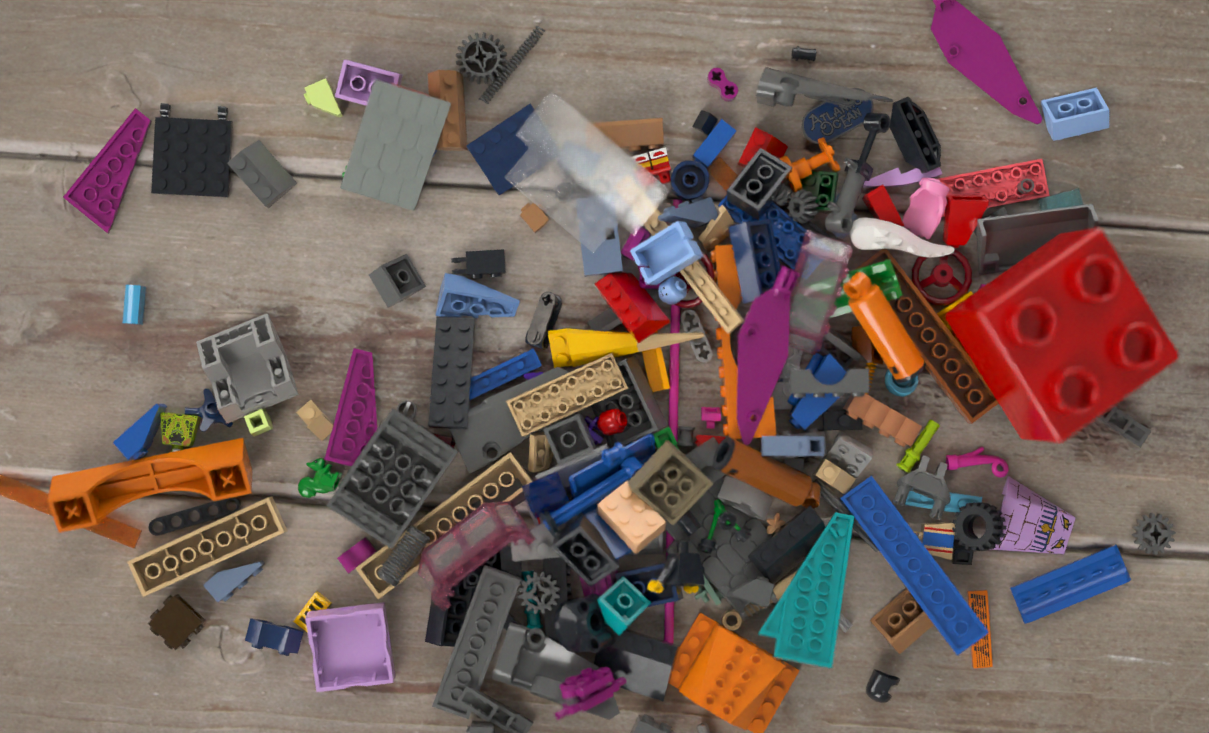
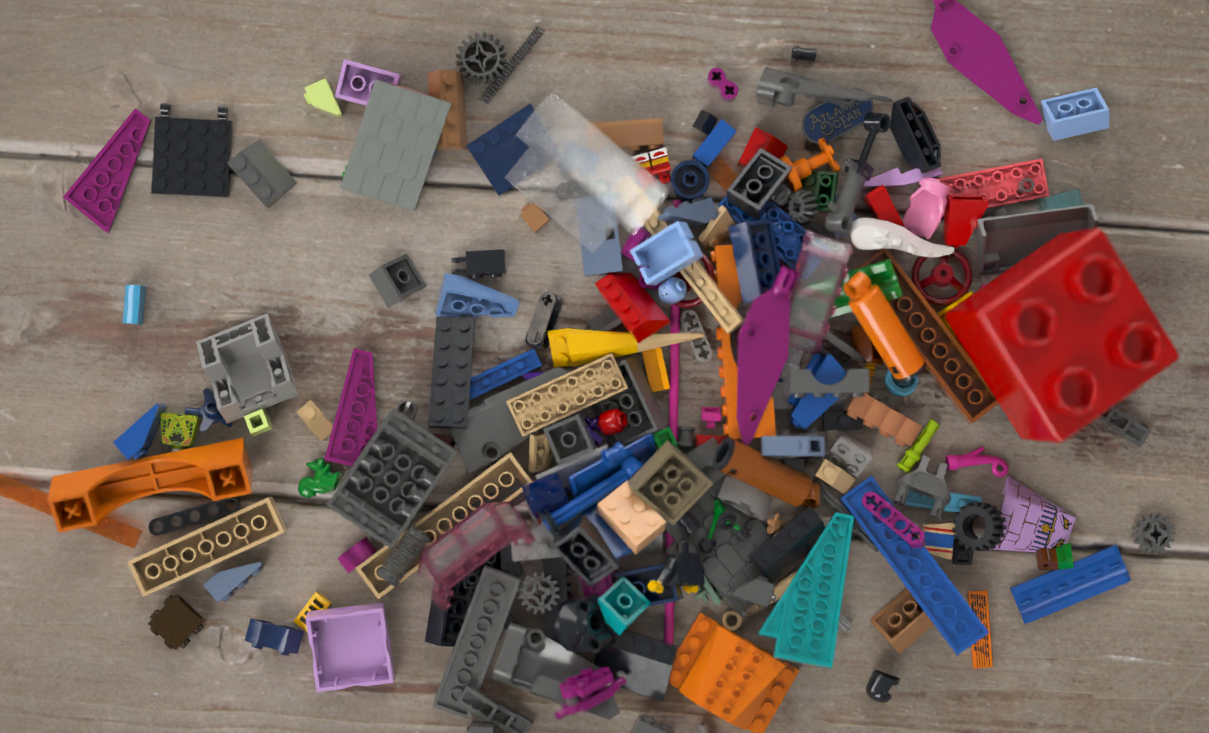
teal pin [522,570,543,629] -> none
none -> magenta beam [862,492,925,549]
none -> leg [1036,543,1074,571]

